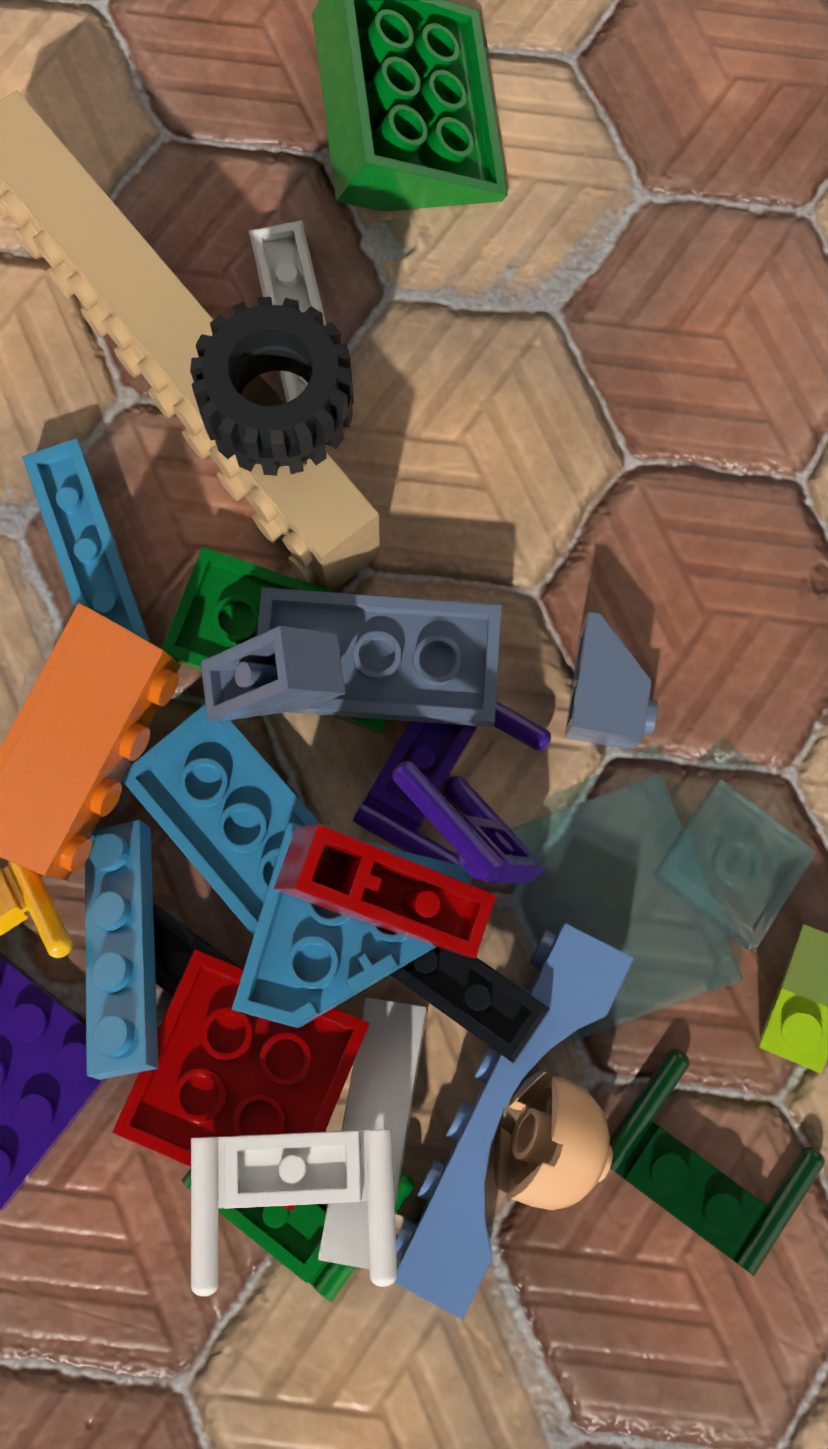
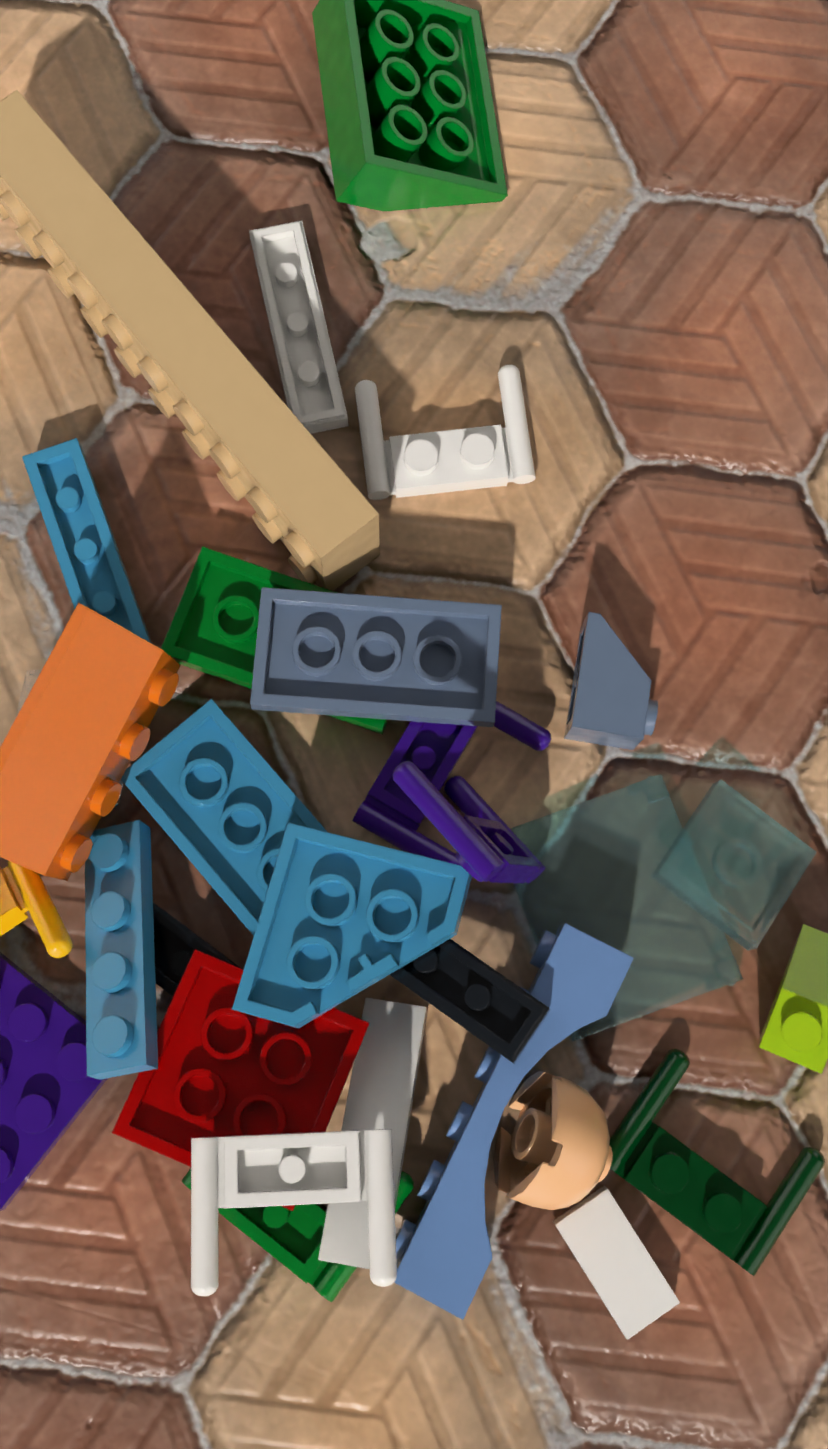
black tyre [190,297,354,476] -> none
sand blue slope [201,626,346,722] -> none
red slope [274,824,496,959] -> none
none -> white plate [355,365,536,500]
none -> white tile [553,1186,680,1340]

